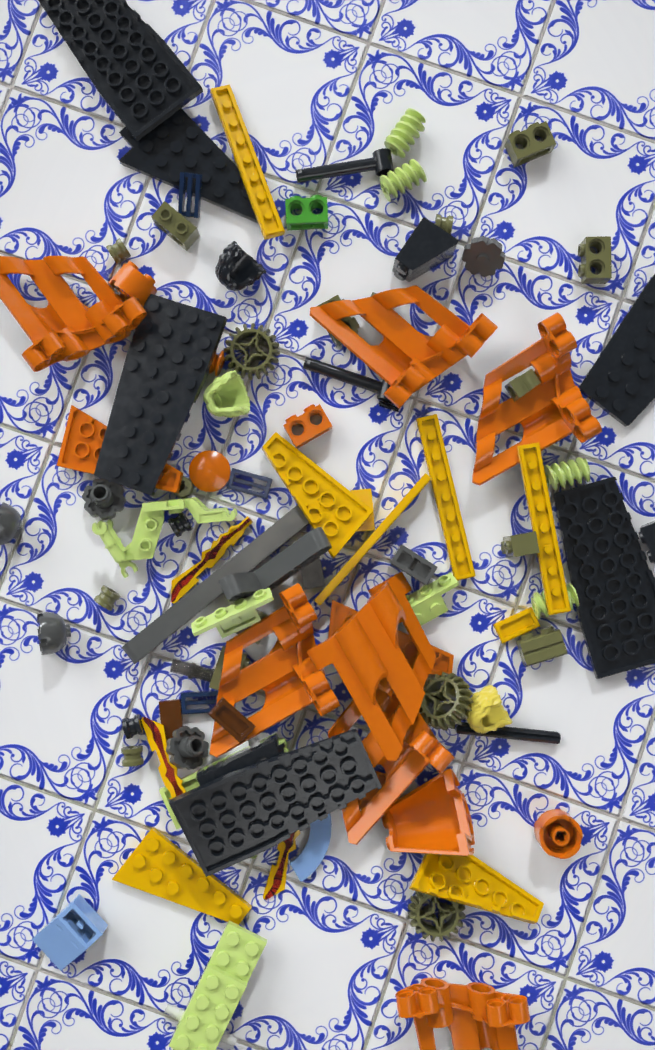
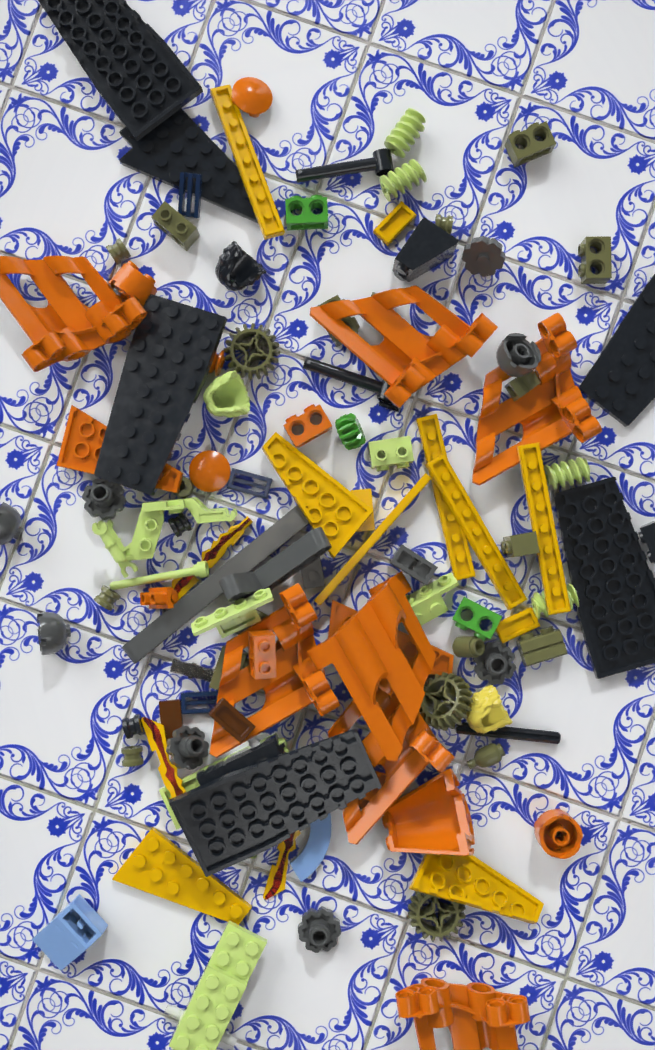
none -> yellowish green piece [109,560,209,590]
none -> orange hips [140,587,178,609]
none -> orange dish [231,77,273,118]
none -> orange brick [248,629,276,680]
none -> dark grey plant [298,906,341,953]
none -> bright green gear [335,413,366,450]
none -> yellowish green brick [368,436,414,472]
none -> yellow tile [373,201,417,246]
none -> yellow tile [425,454,527,610]
none -> bright green brick [452,597,503,641]
none -> olive brick [452,636,485,658]
none -> olive plant [467,743,506,769]
none -> dark grey plant [473,641,516,685]
none -> dark grey cylinder [496,333,541,377]

